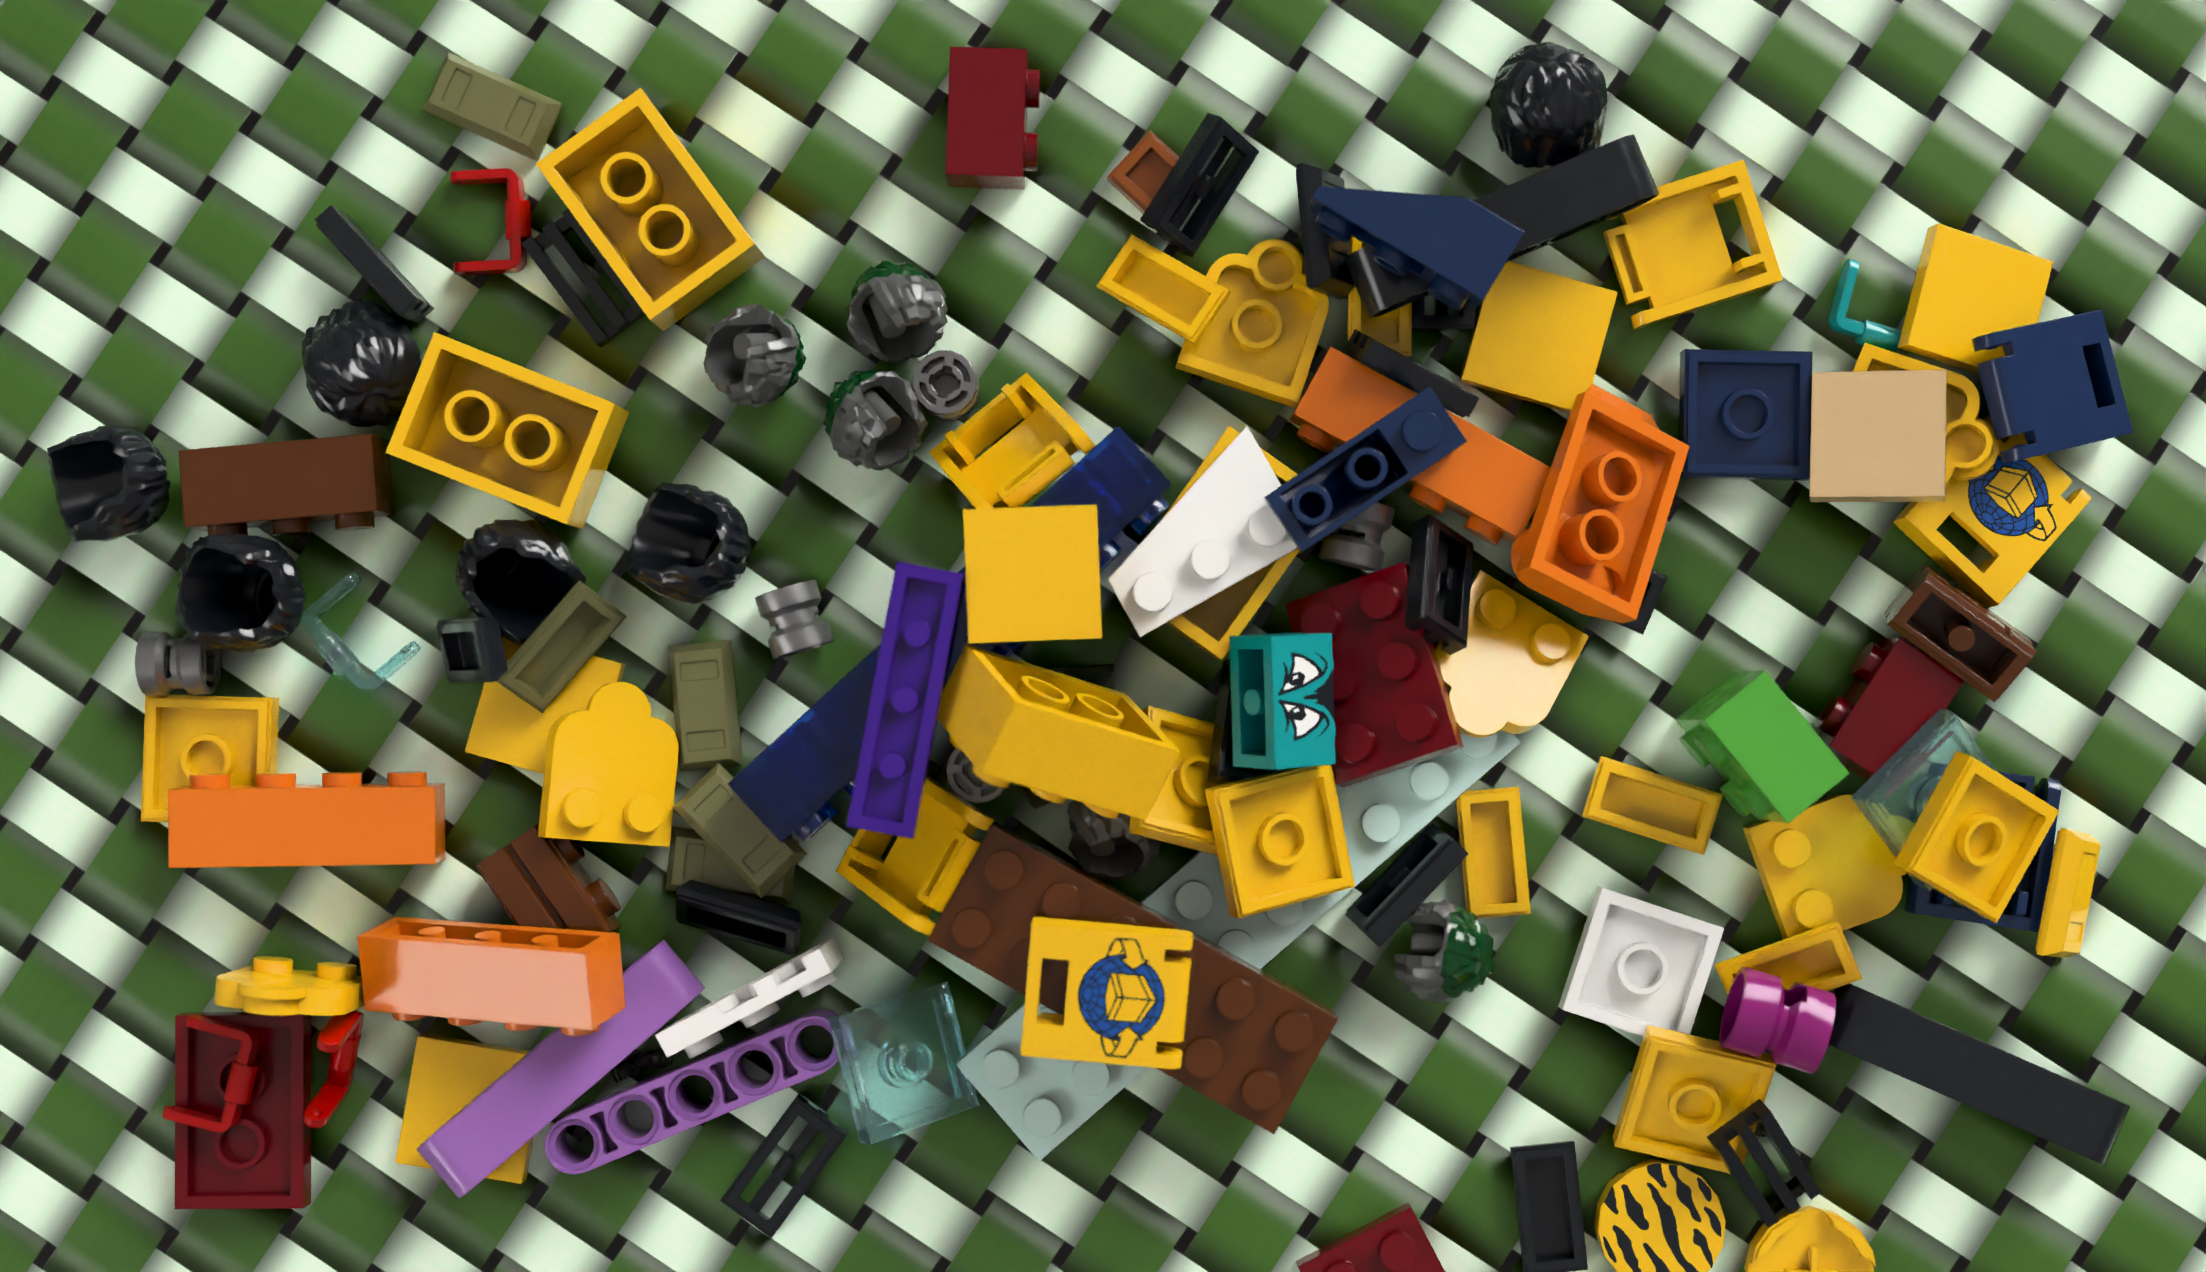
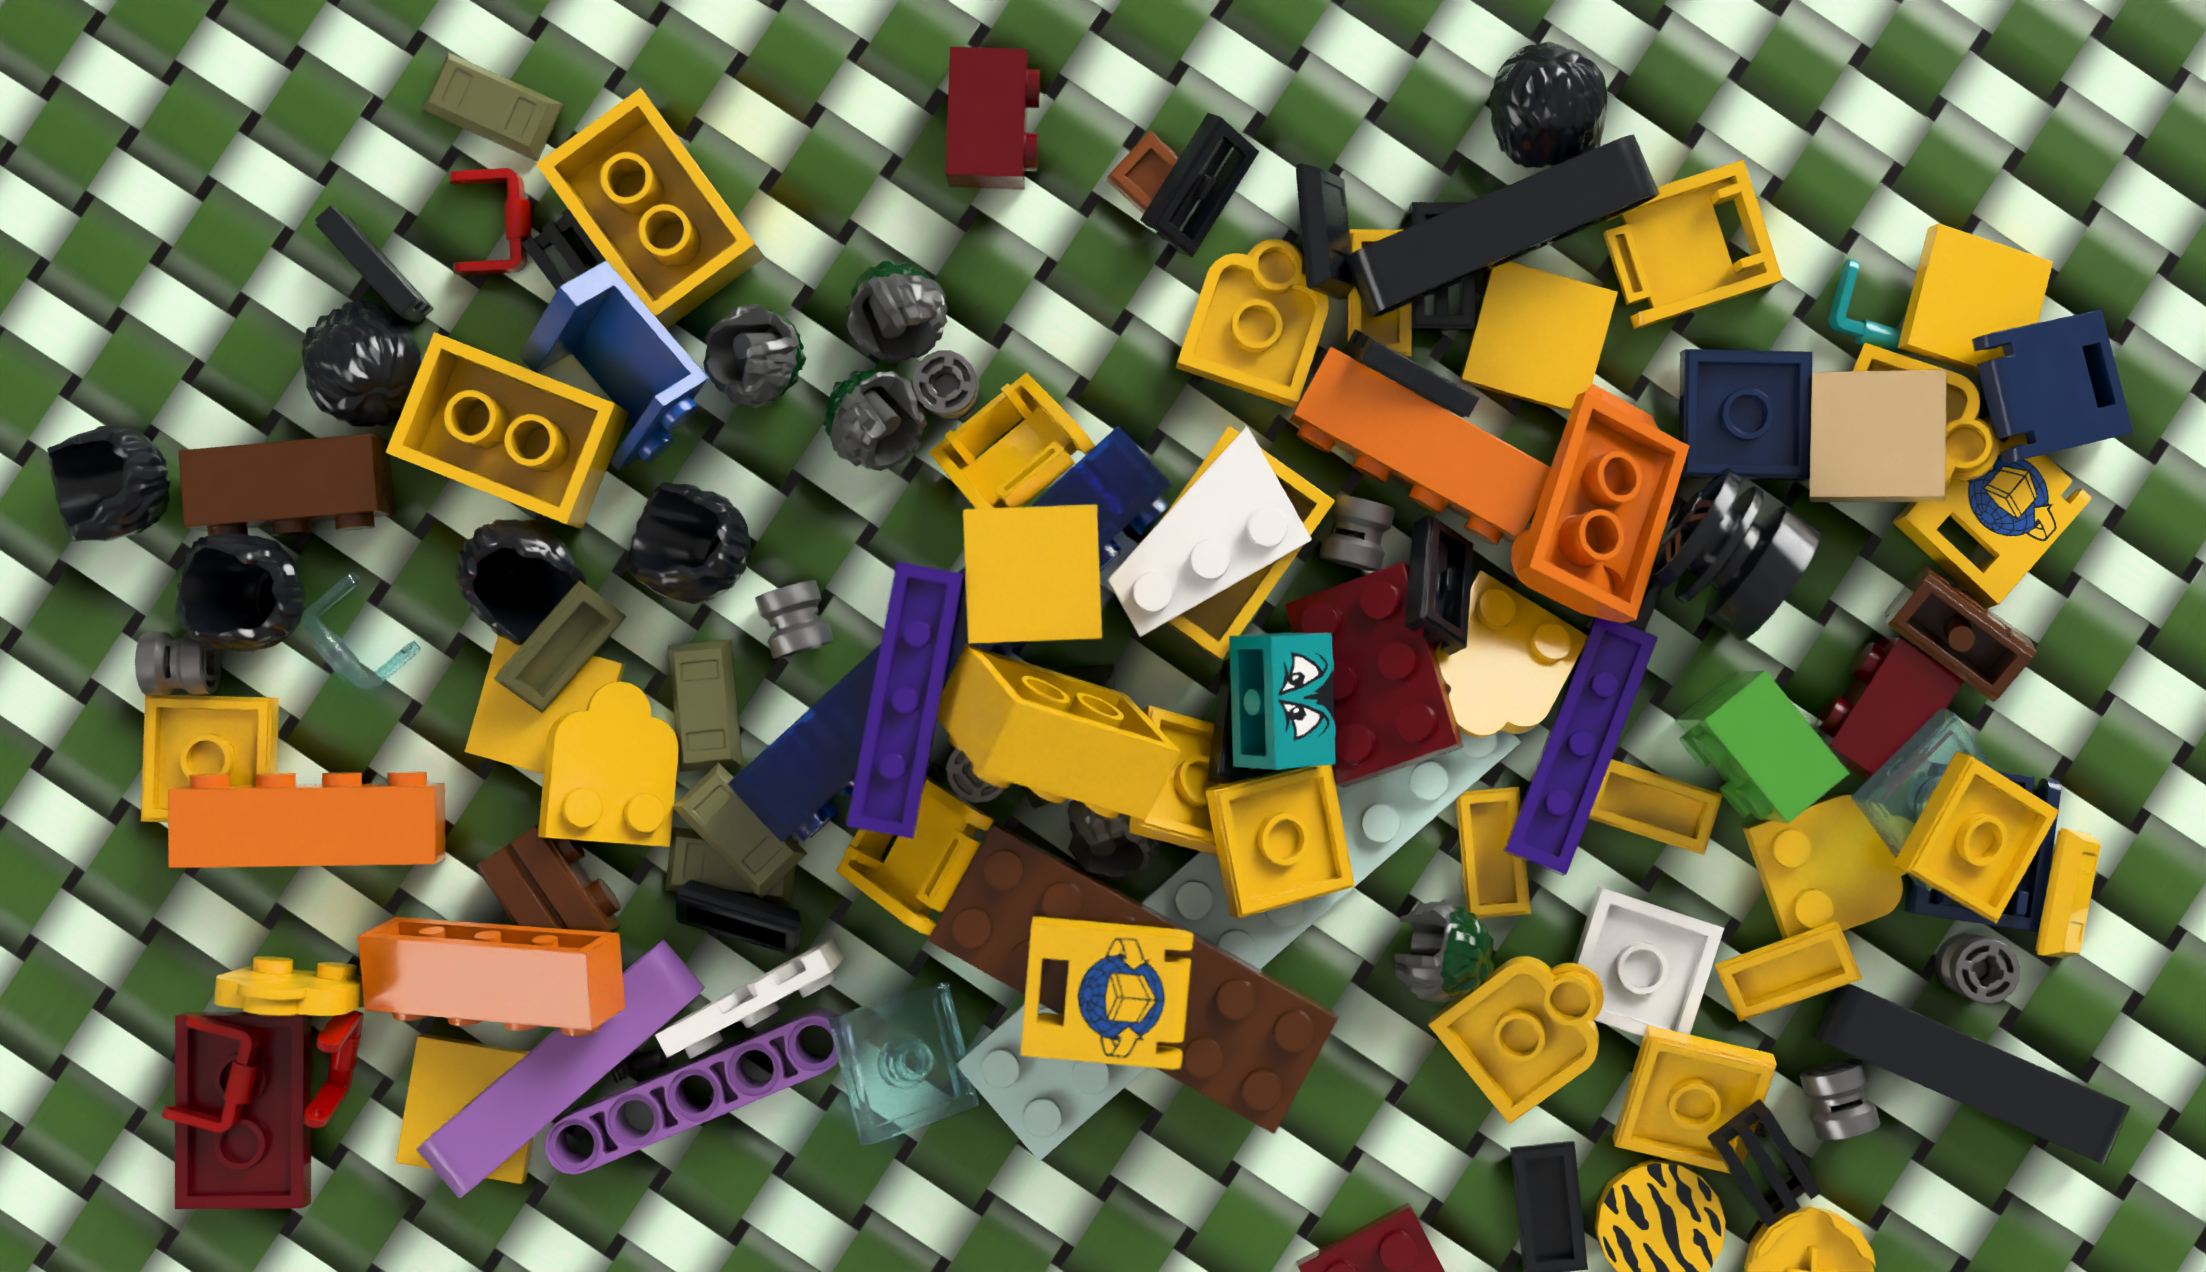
black tile [436,617,508,683] -> none
black tile [720,1094,849,1238] -> none
yellow tile [1097,234,1231,345] -> none
dark blue slope [1264,386,1467,552] -> none
dark blue slope [1308,186,1525,310] -> none
black tile [1345,823,1468,947] -> none
magenta wheel [1719,966,1836,1074] -> none
none -> blue panel [518,260,708,471]
none -> yellow plate [1428,956,1604,1124]
none -> dark purple plate [1503,617,1658,876]
none -> black wheel [1649,468,1821,641]
none -> flat silver wheel [1799,1059,1880,1140]
none -> flat silver wheel [1935,933,2020,1004]

